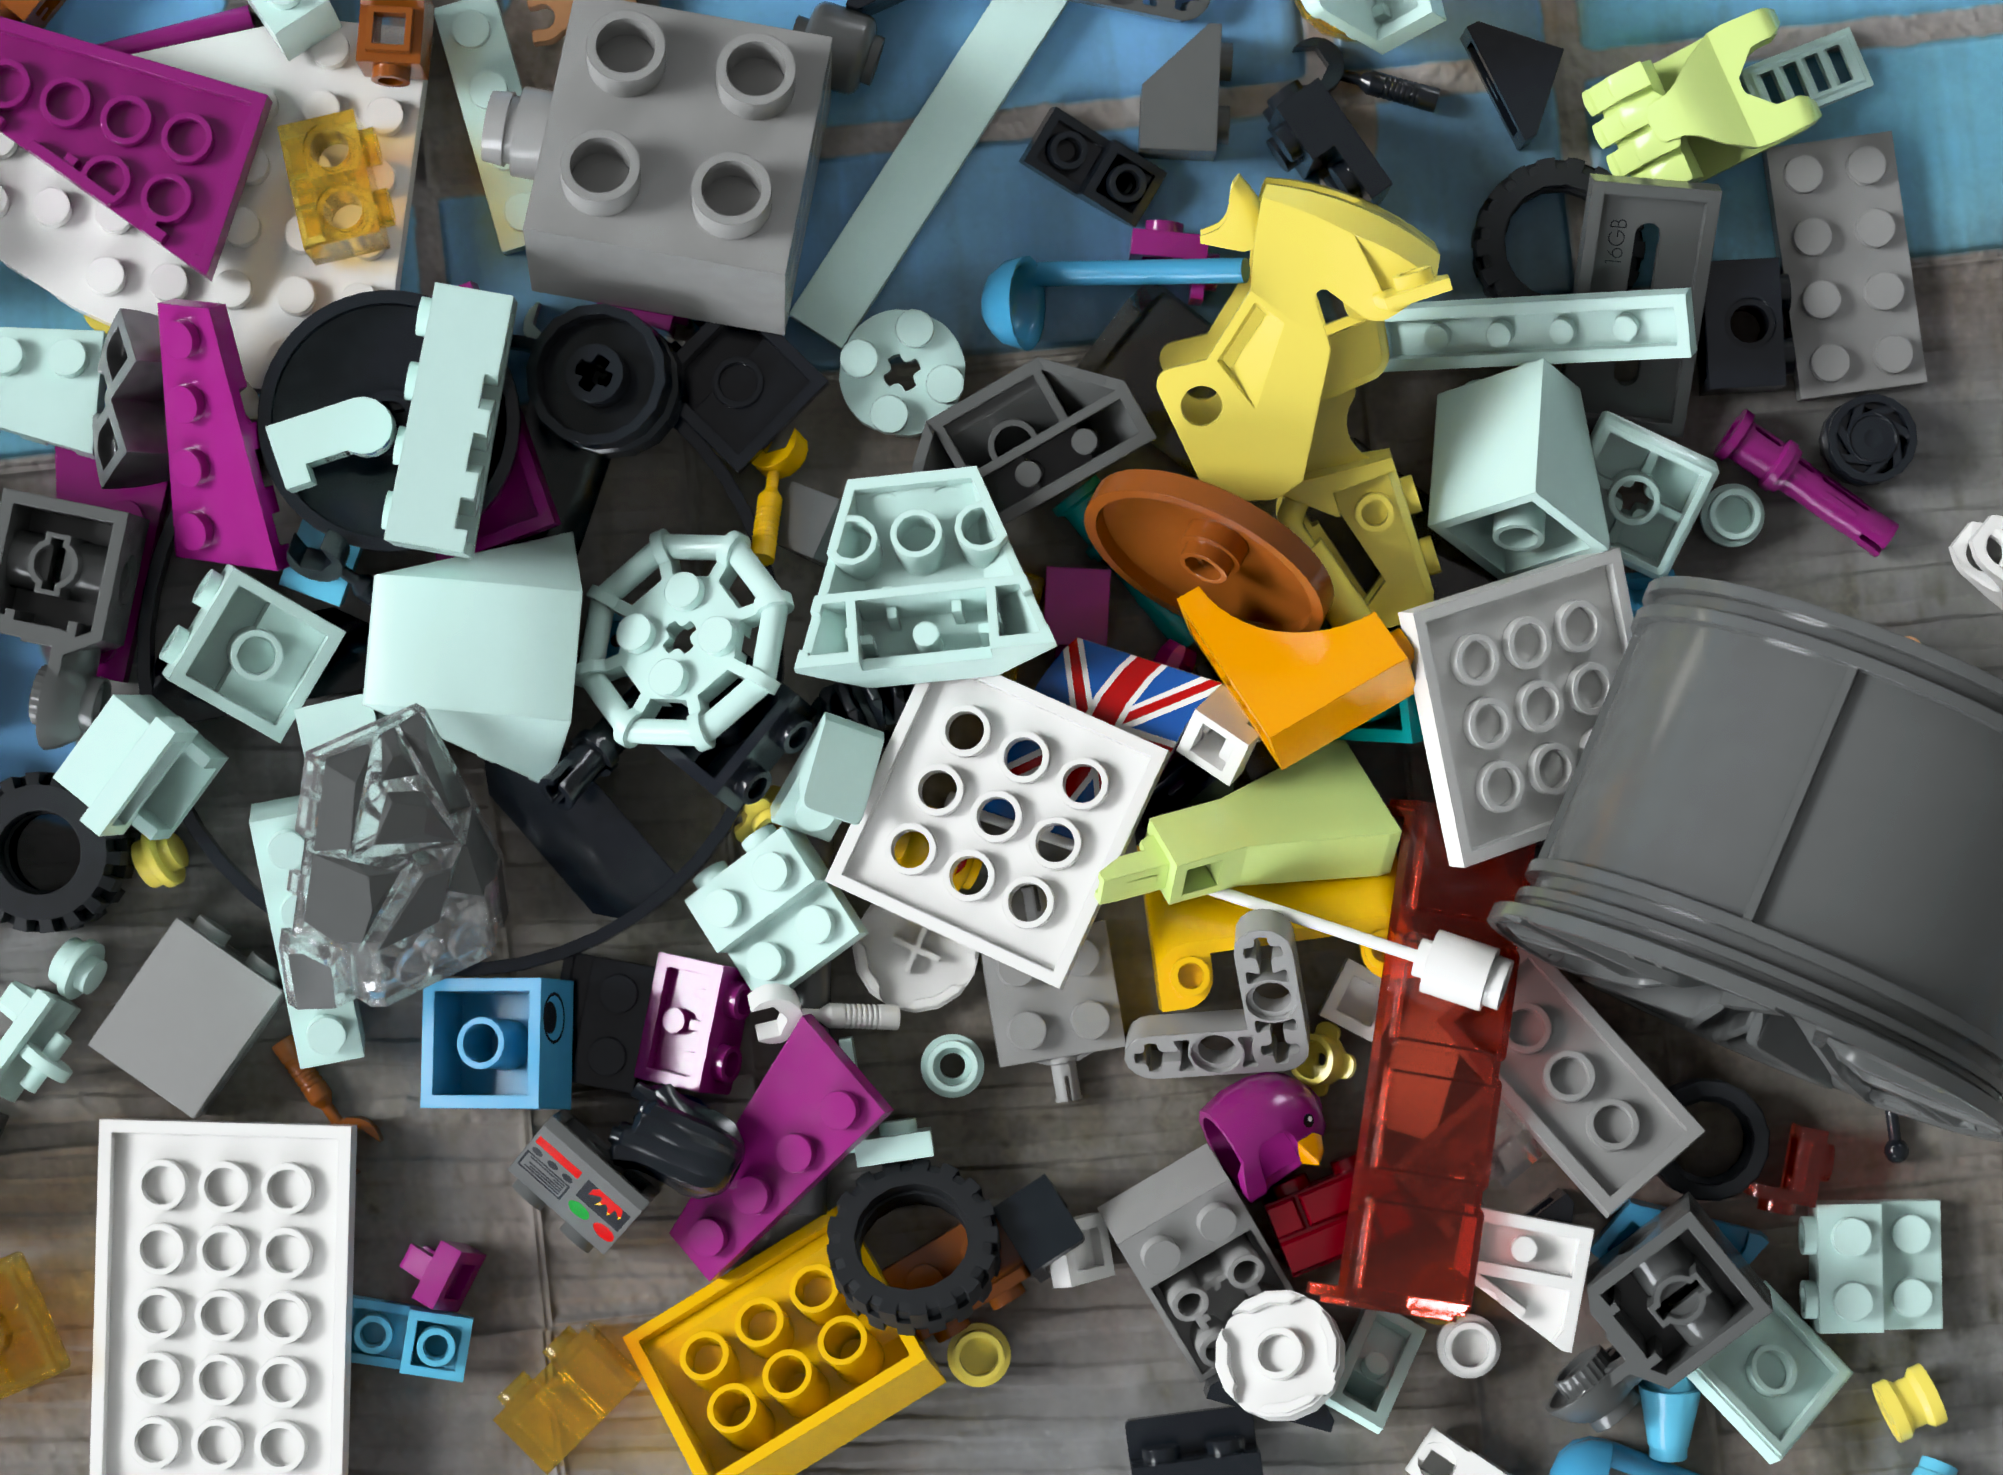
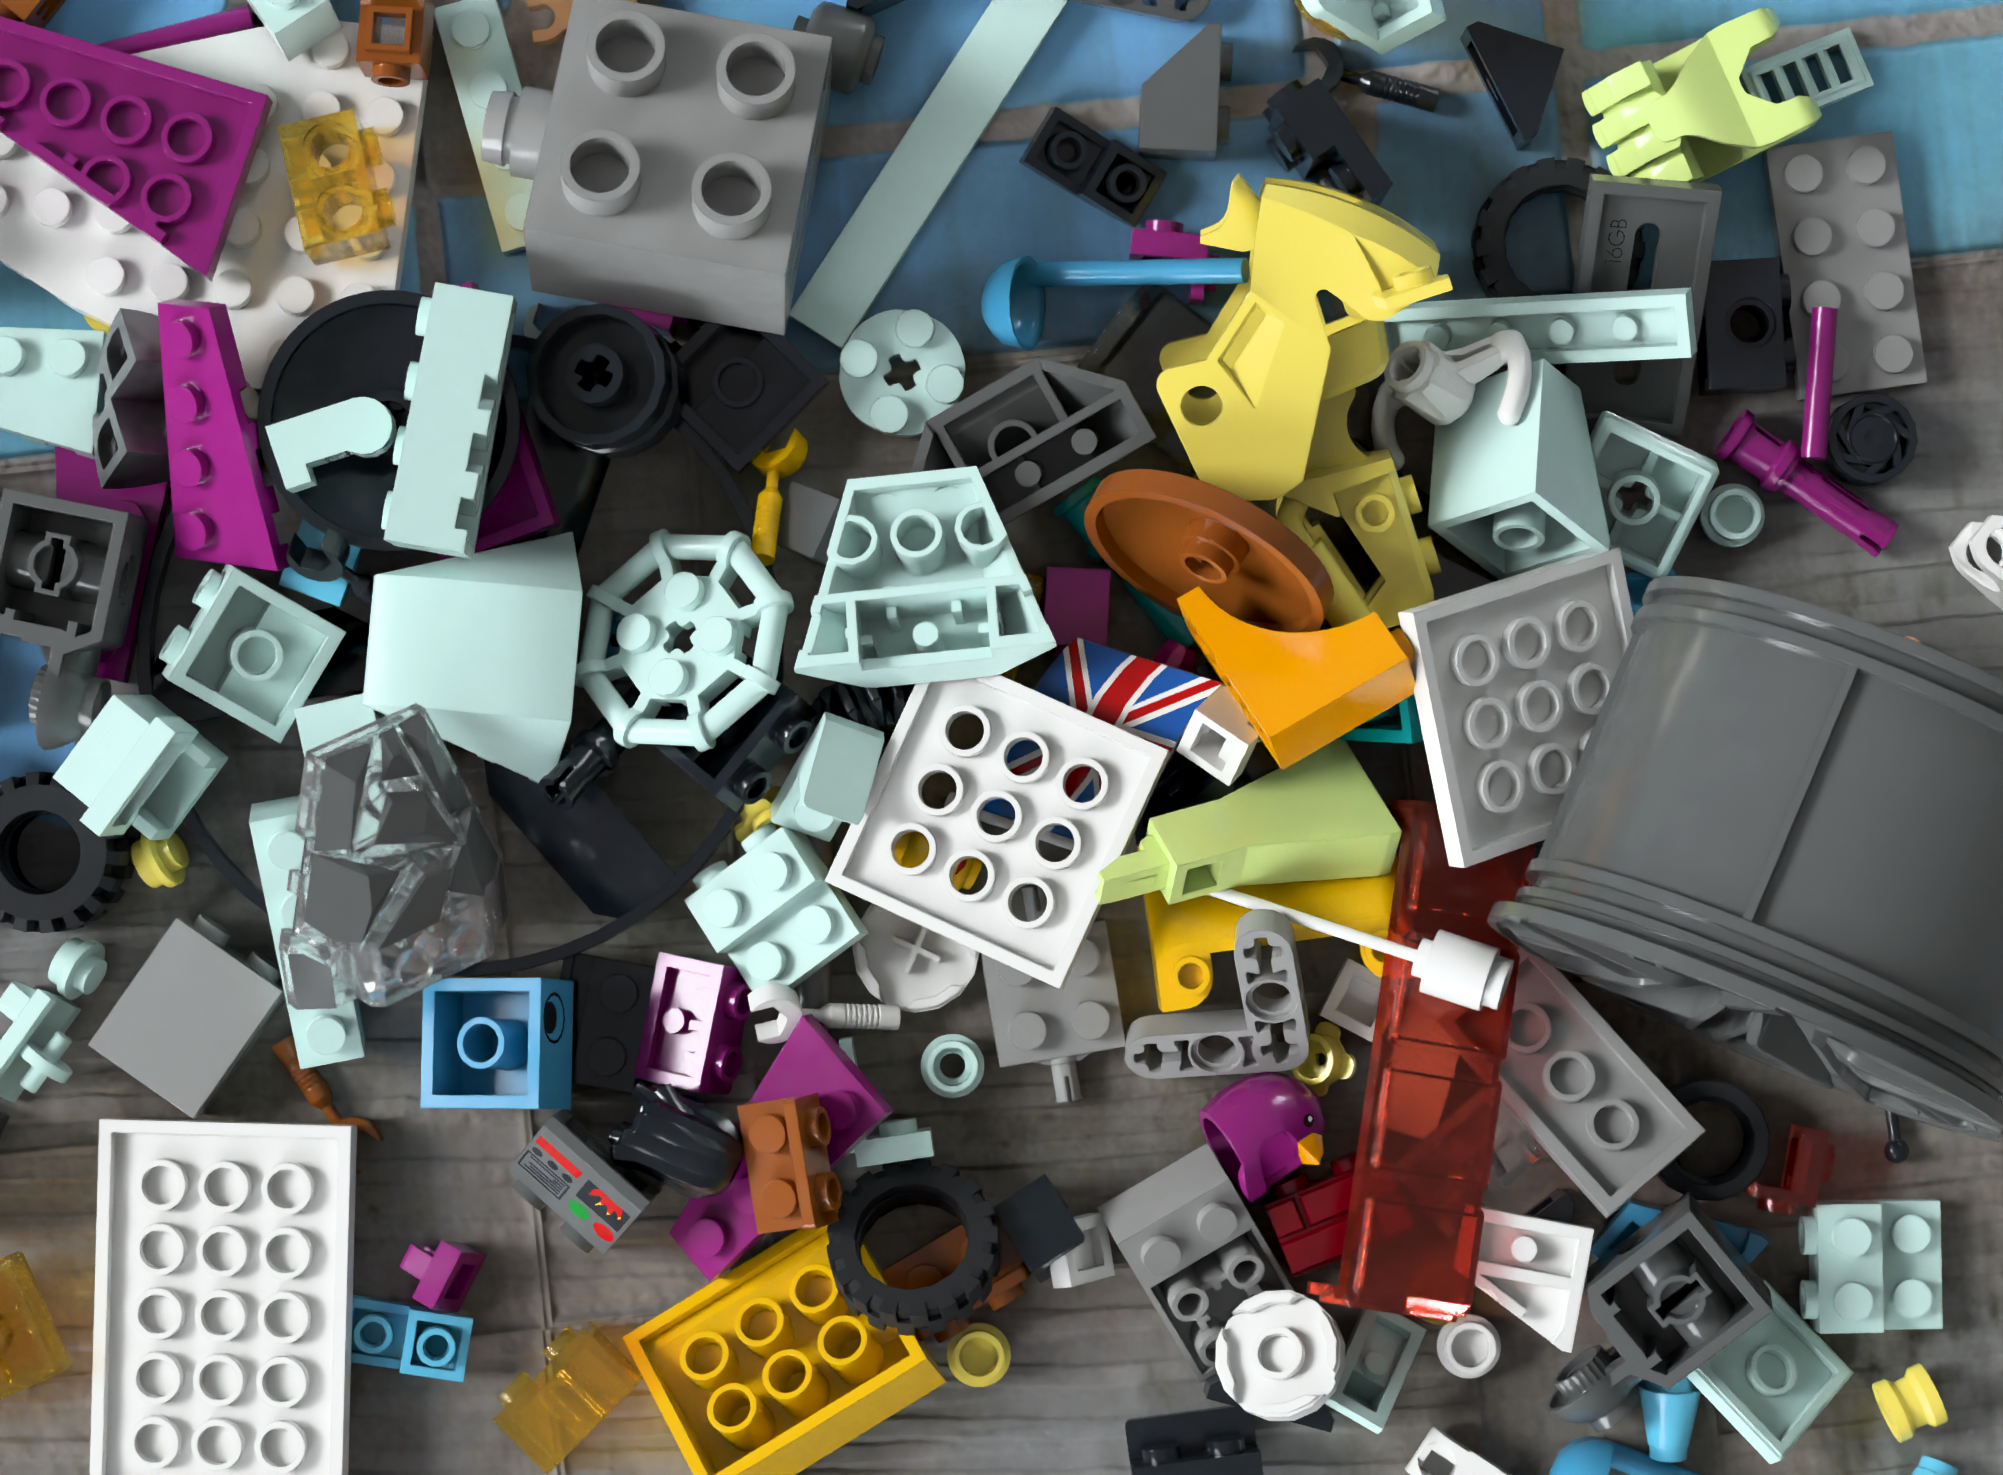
none -> dark orange bracket [737,1093,842,1234]
none -> white piece [1371,329,1532,471]
none -> magenta piece [1801,307,1838,460]

